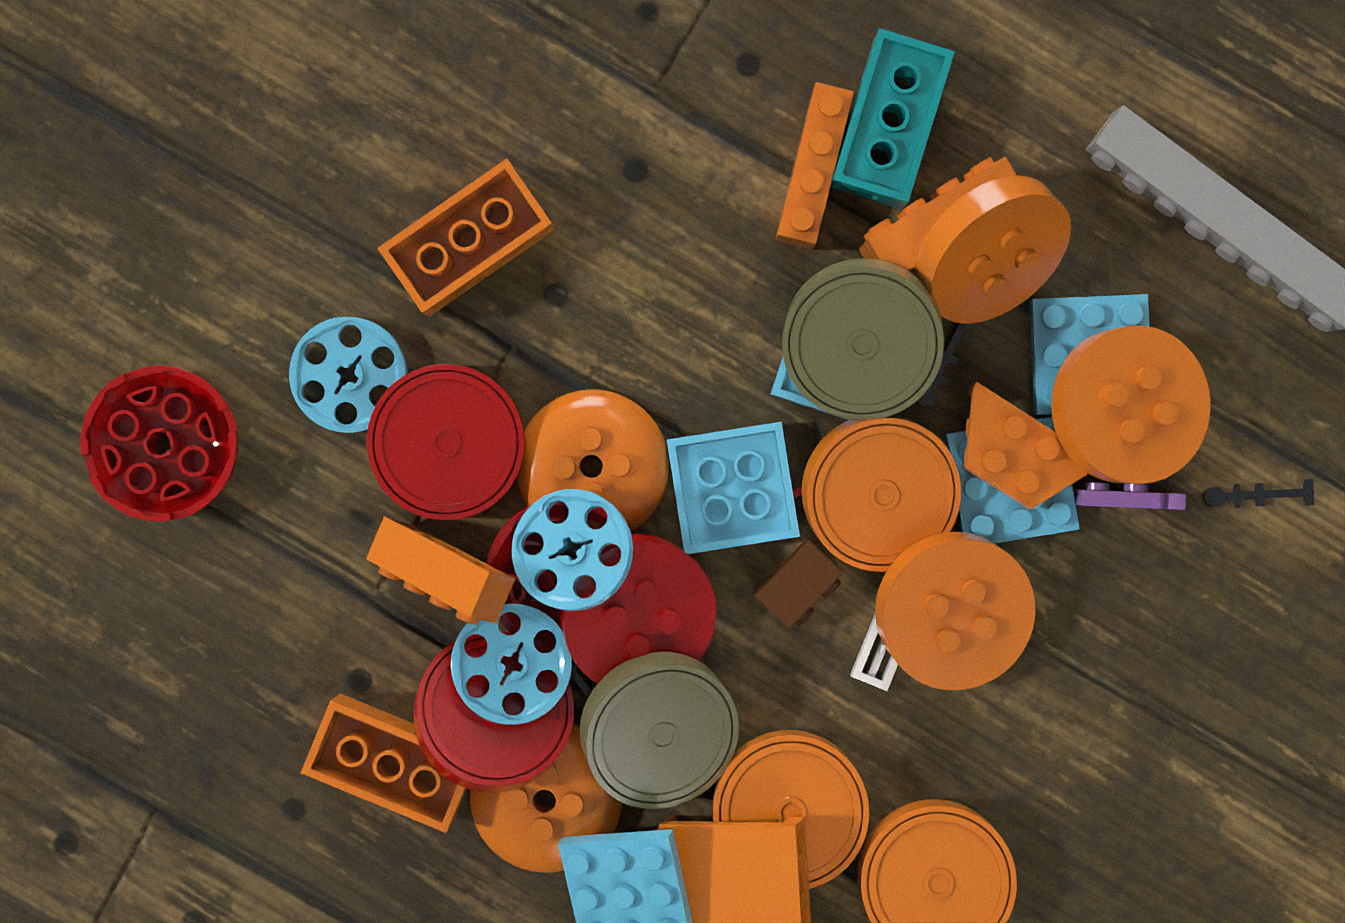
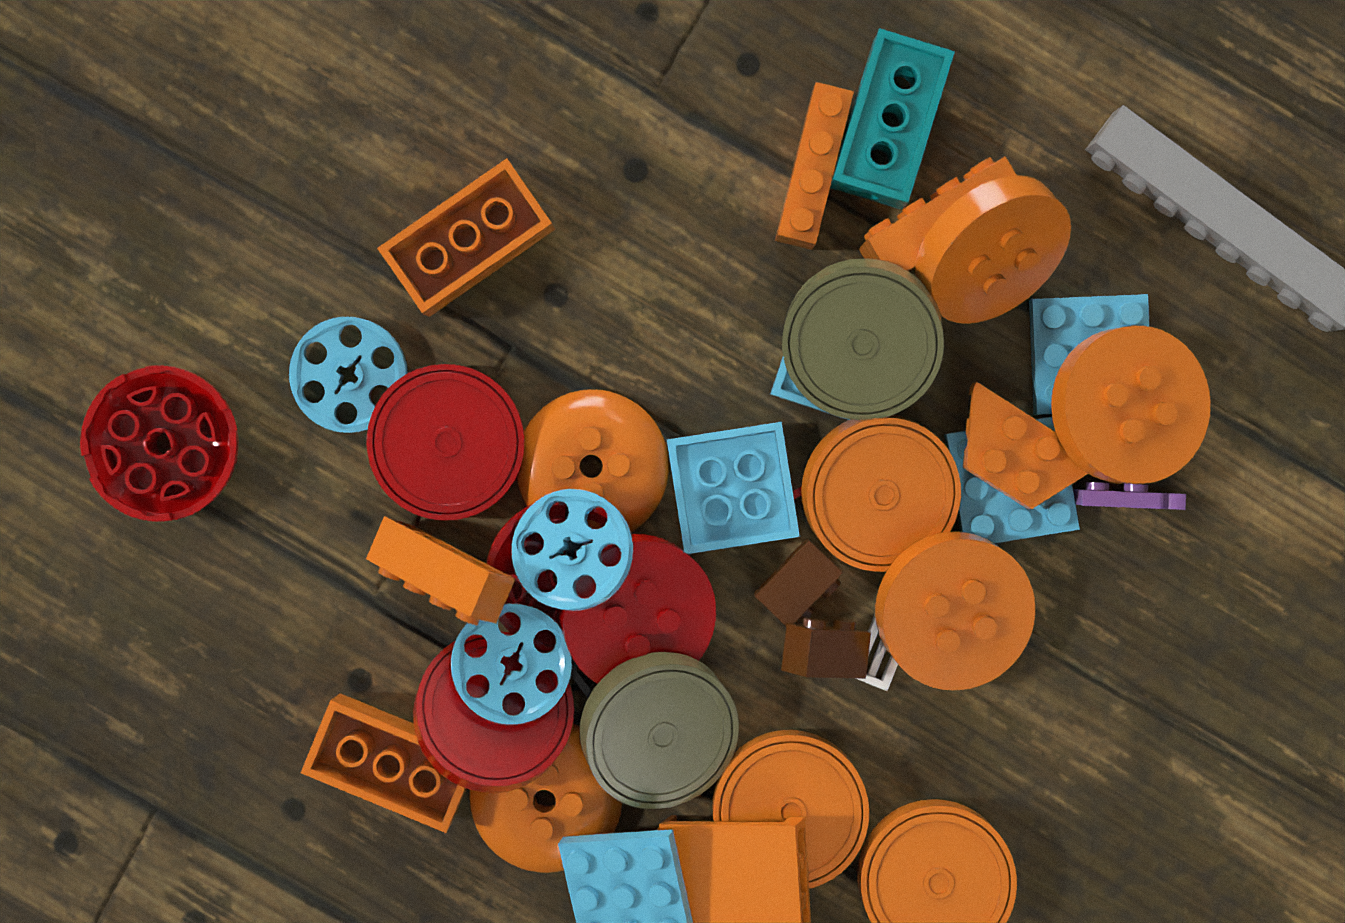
black piece [917,323,968,407] -> none
black piece [1203,479,1314,508] -> none
none -> reddish brown brick [781,618,871,679]

